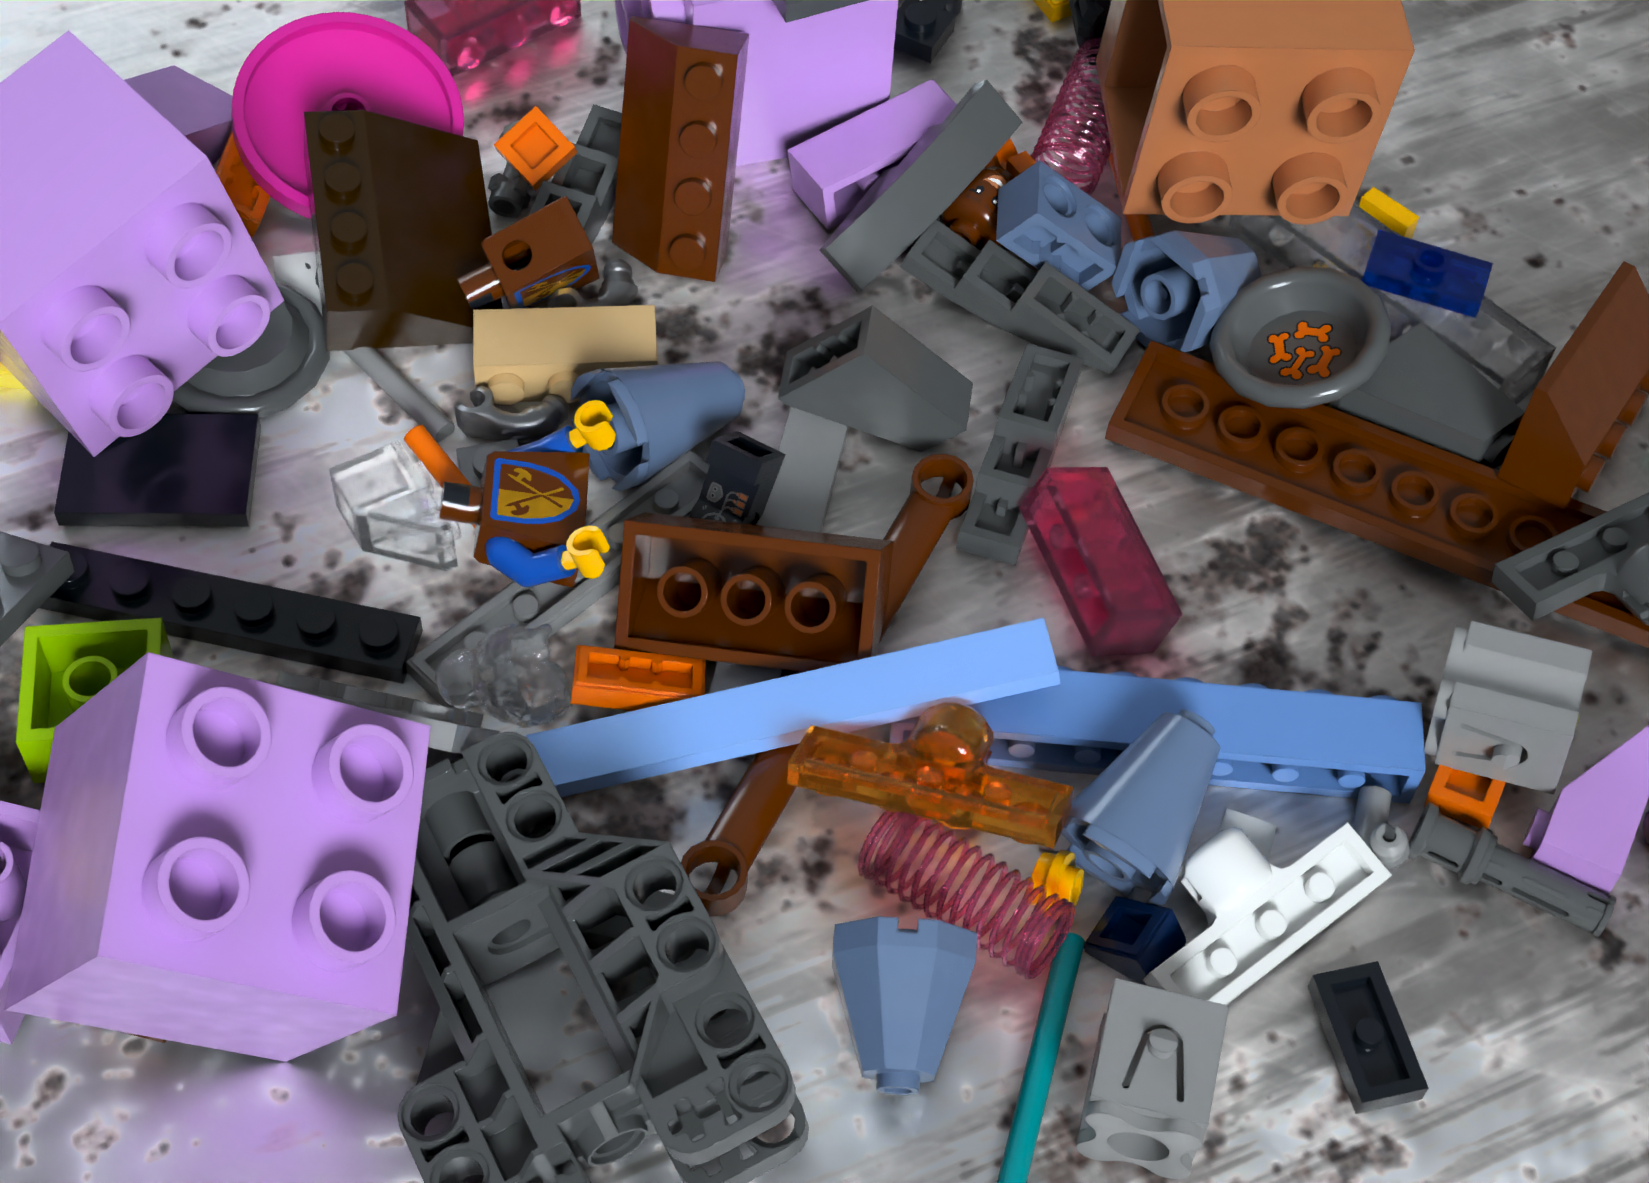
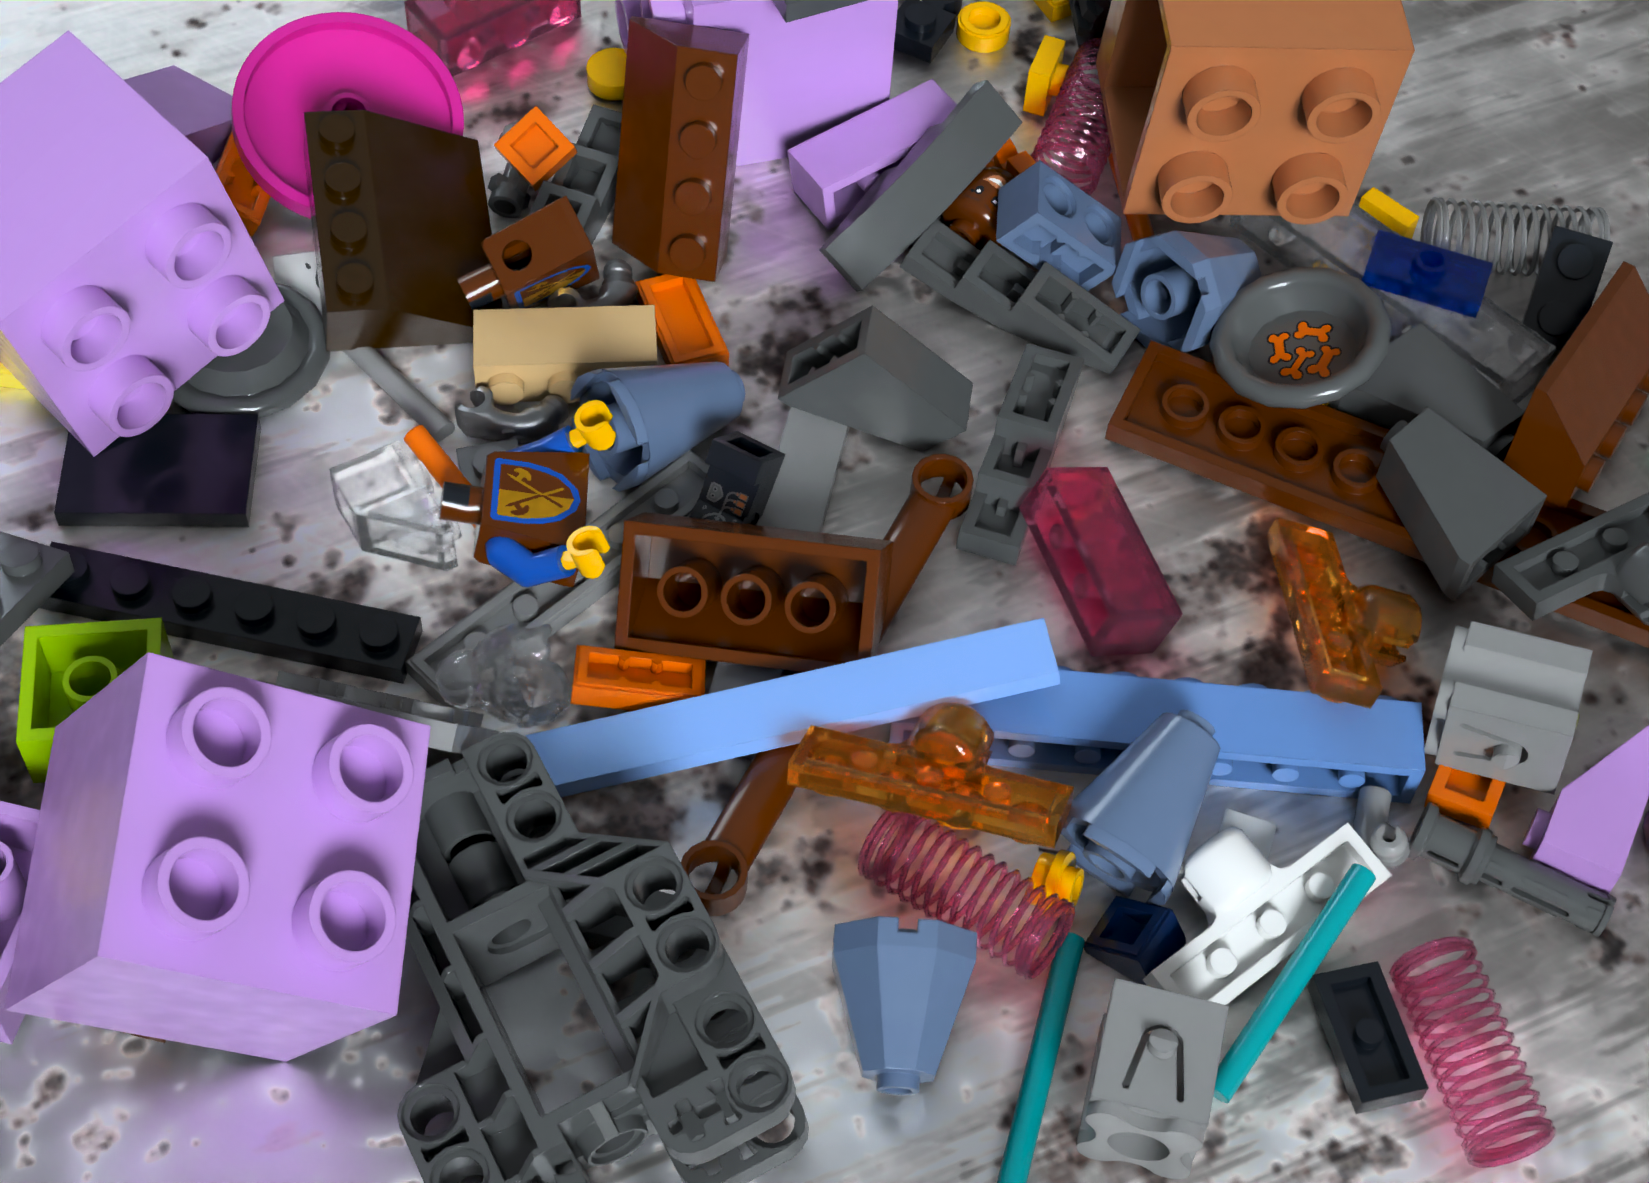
none -> yellow tile [586,48,627,101]
none -> orange tile [635,274,729,366]
none -> yellow tile [956,1,1011,53]
none -> yellow plate [1023,35,1070,117]
none -> teal bar [1213,863,1376,1103]
none -> clear orange plate [1266,517,1422,709]
none -> dark grey slope [1376,407,1547,601]
none -> clear pink piece [1389,936,1557,1168]
none -> light grey piece [1420,197,1610,277]
none -> black plate [1516,225,1613,352]

